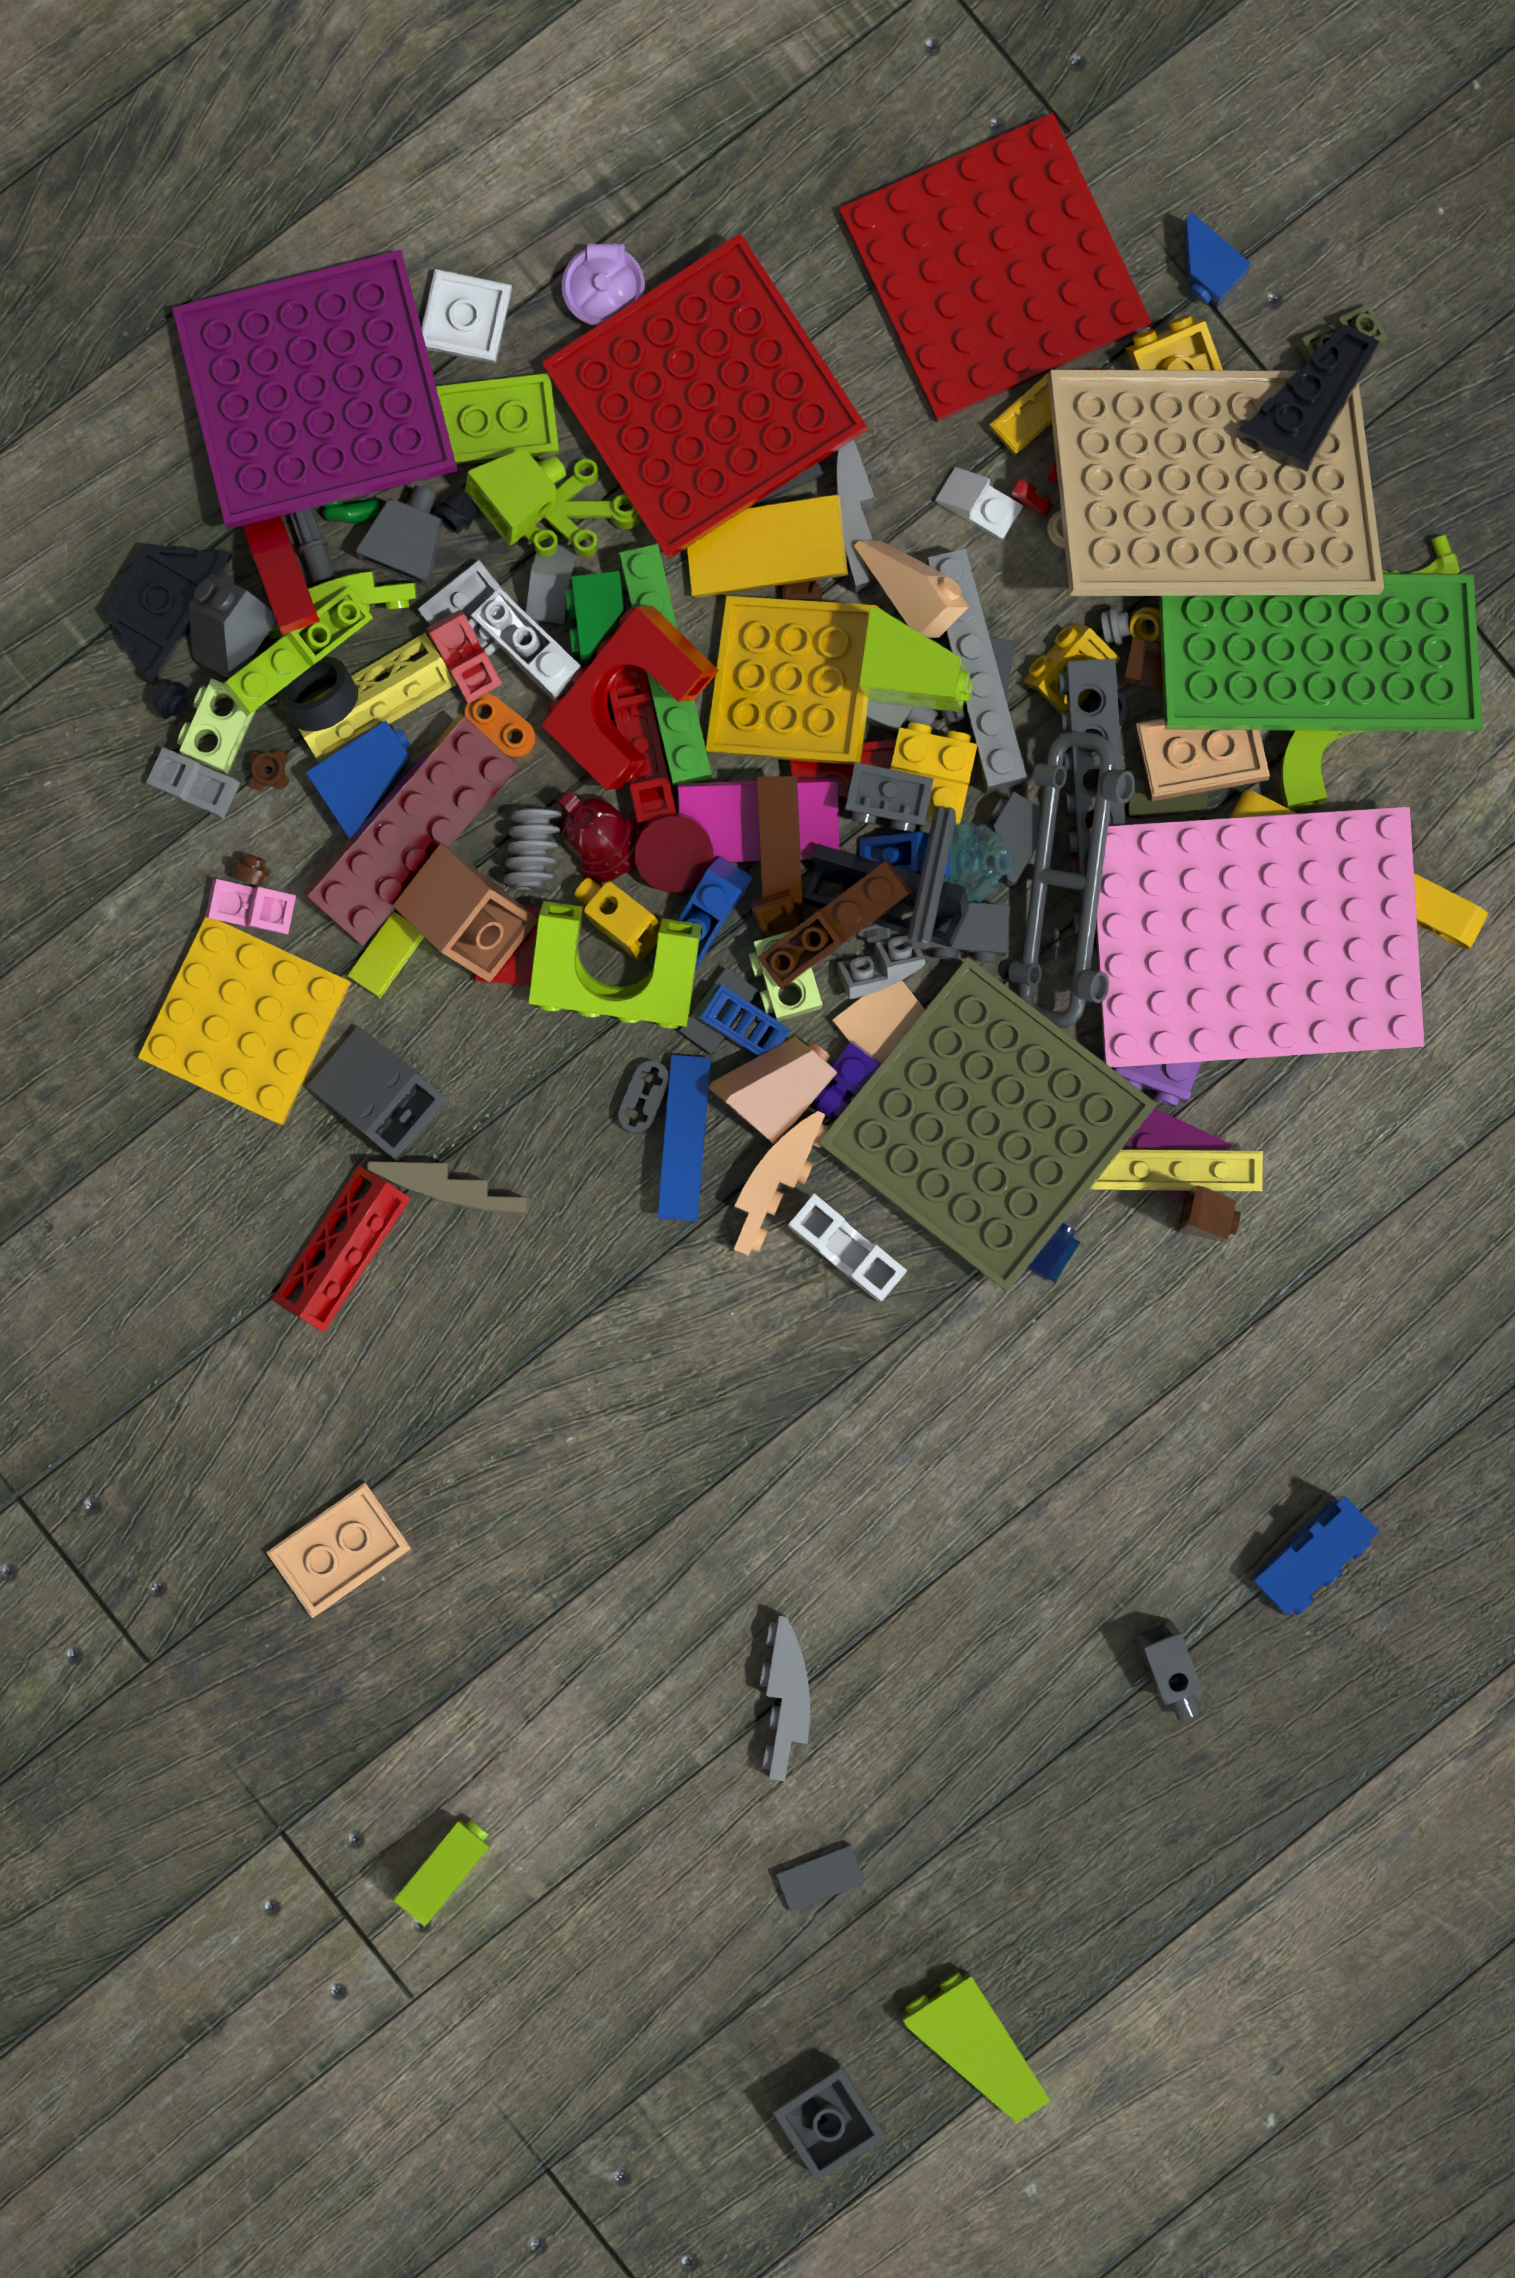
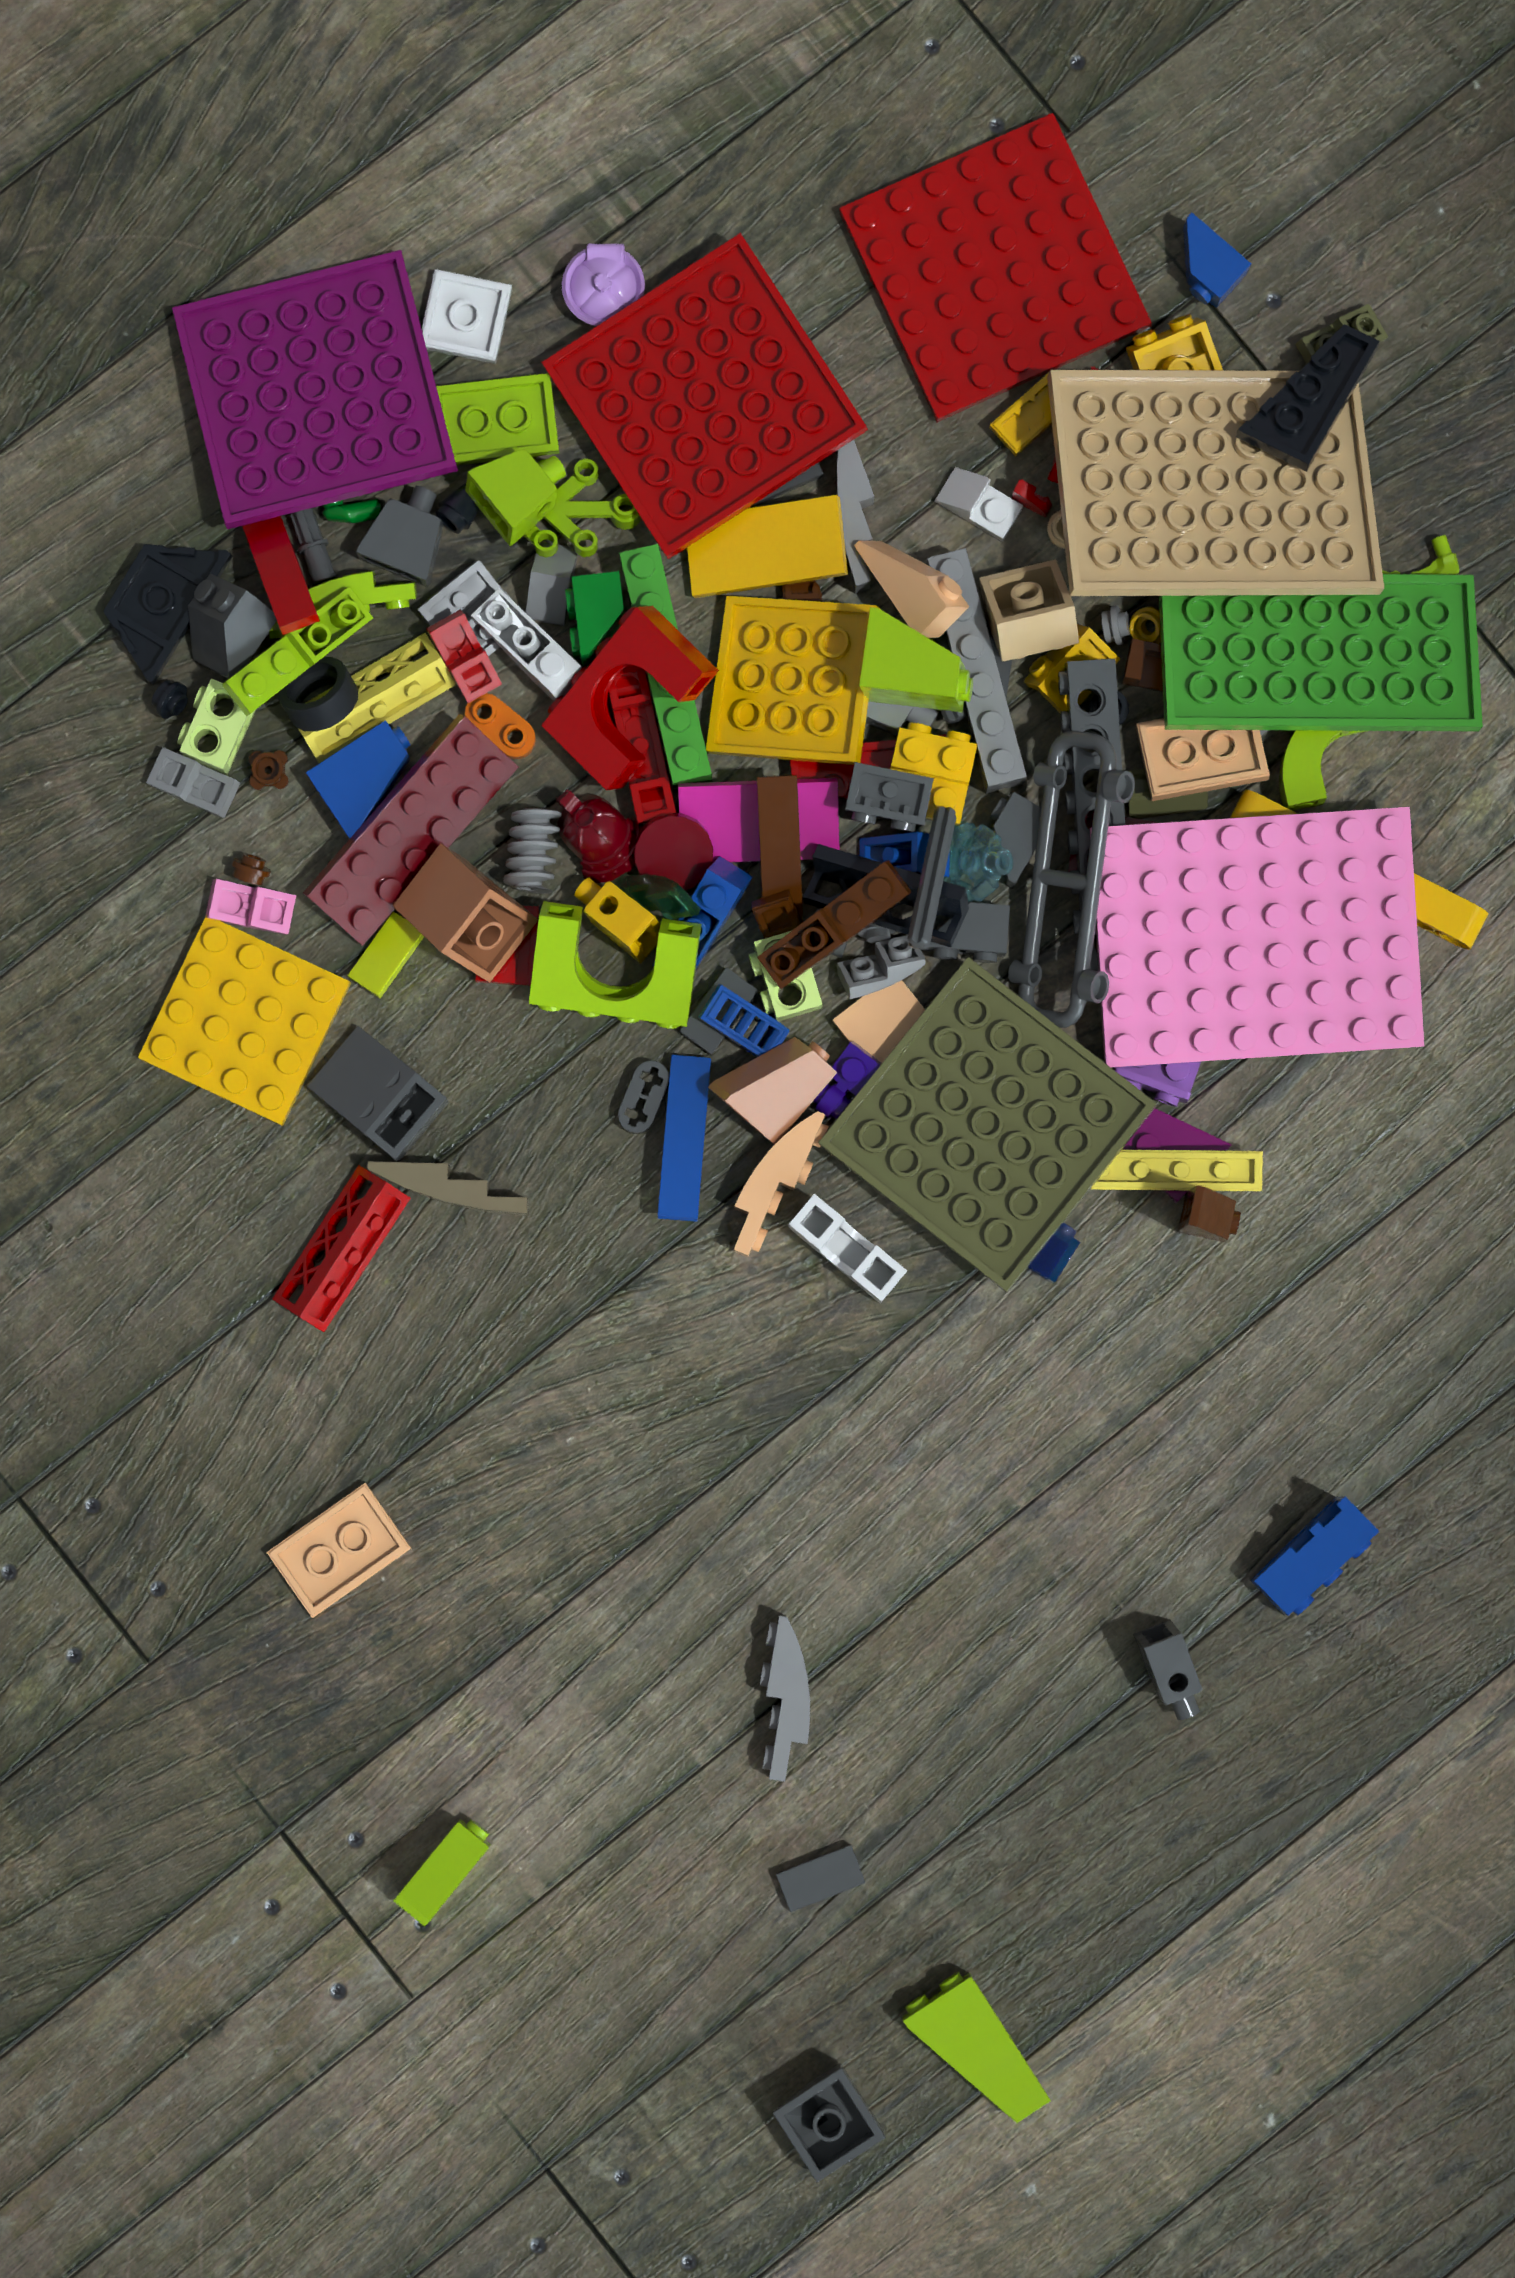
none -> clear green slope [620,874,701,920]
none -> tan brick [979,559,1079,662]

